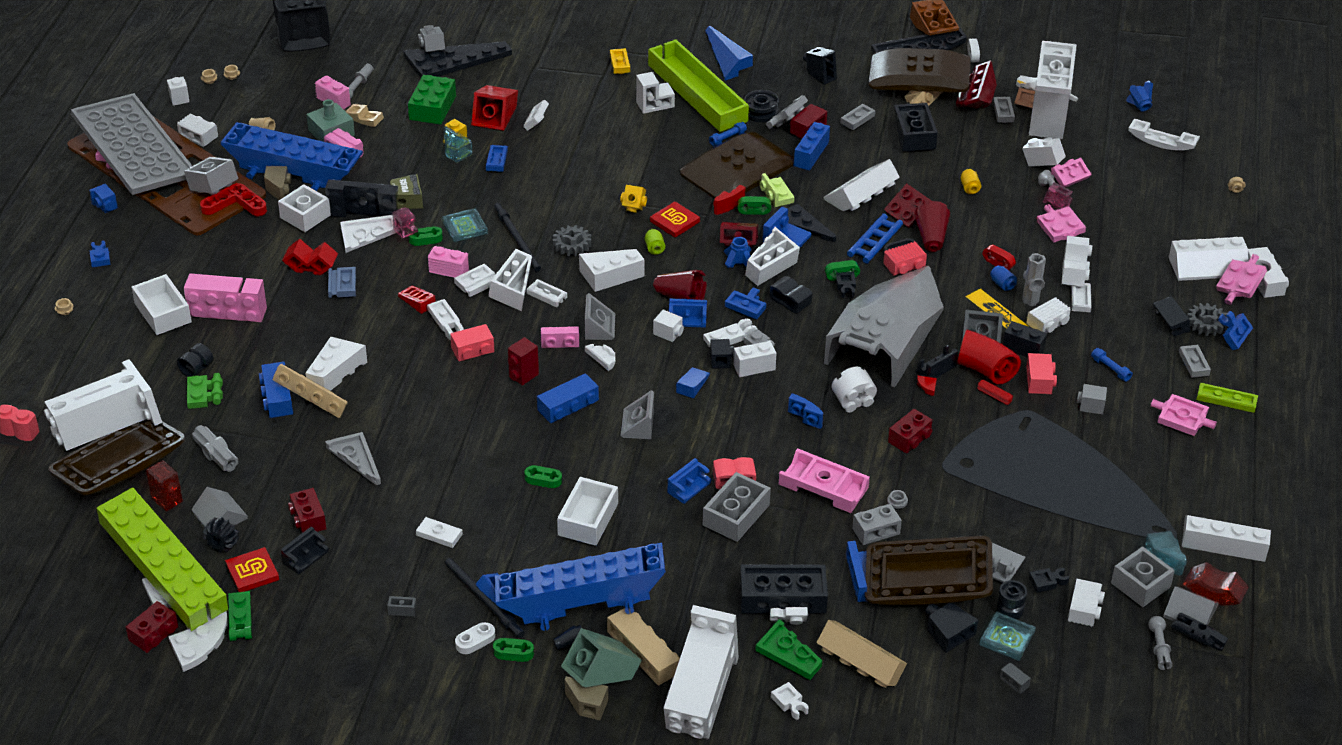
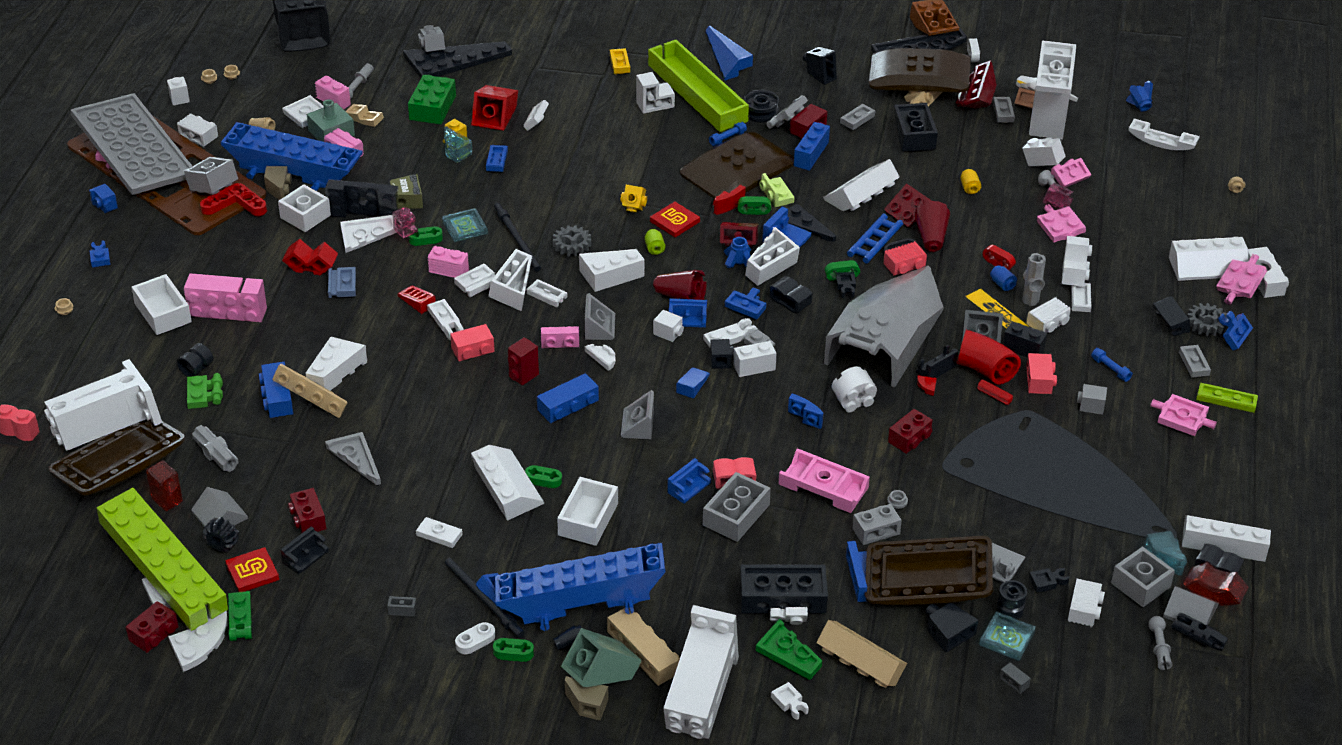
none -> white tile [282,95,324,128]
none -> white slope [471,445,544,521]
none -> black brick [1193,544,1244,586]

